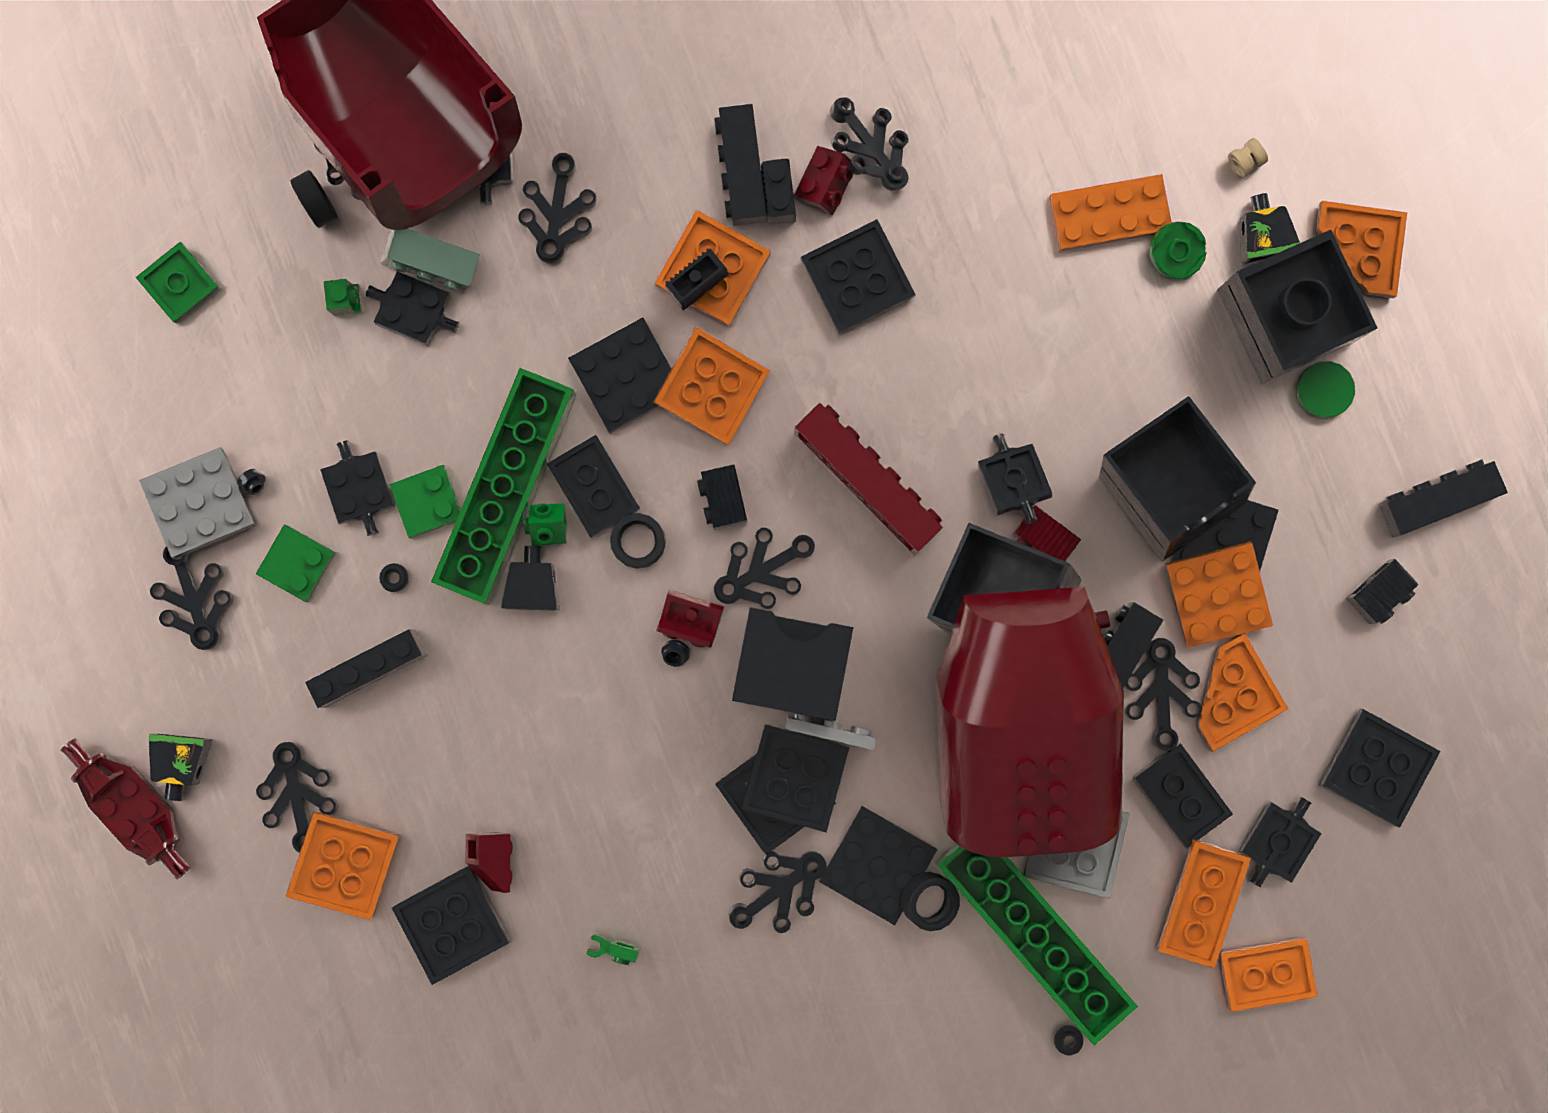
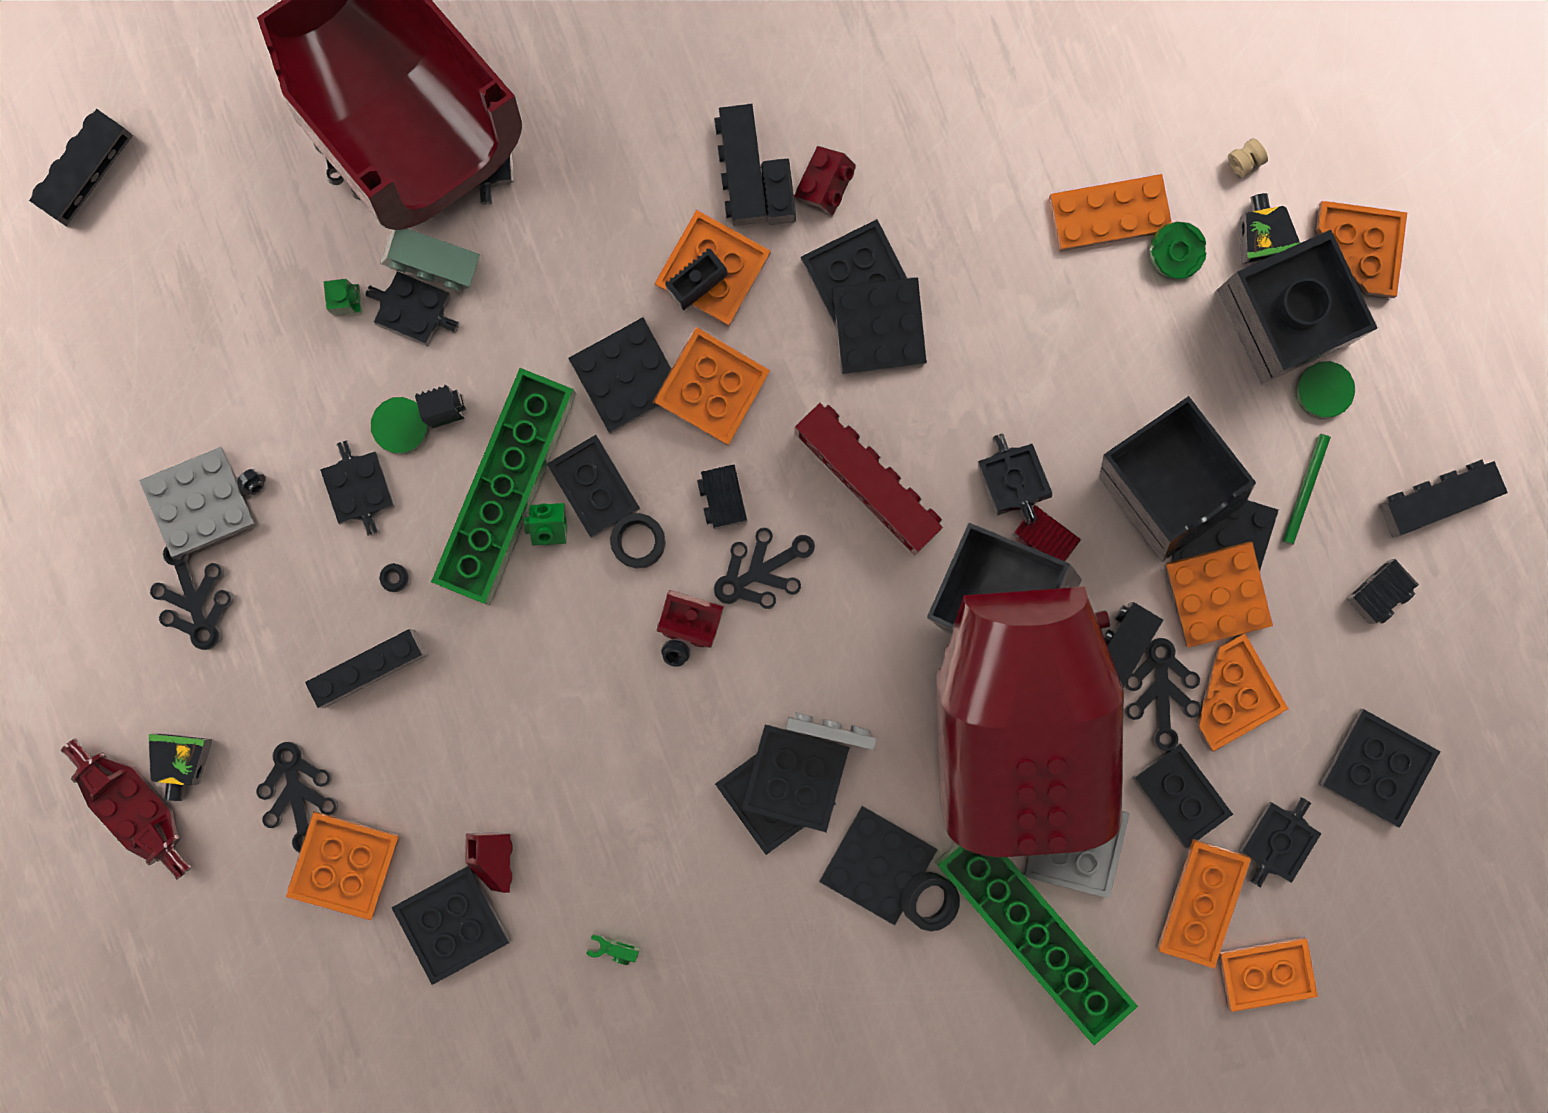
green plate [135,242,219,323] -> none
green plate [256,524,336,602] -> none
black tyre [290,170,338,228] -> none
green plate [389,465,461,539] -> none
black torso [501,546,560,611] -> none
black plant [518,153,597,264] -> none
black plant [728,851,826,933] -> none
black piece [732,607,854,721] -> none
black plant [830,97,909,191] -> none
black plate [1054,1025,1083,1056] -> none
none -> black brick [29,108,133,227]
none -> green tile [371,397,429,454]
none -> black brick [415,385,467,428]
none -> black plate [831,277,927,374]
none -> green bar [1283,434,1331,545]

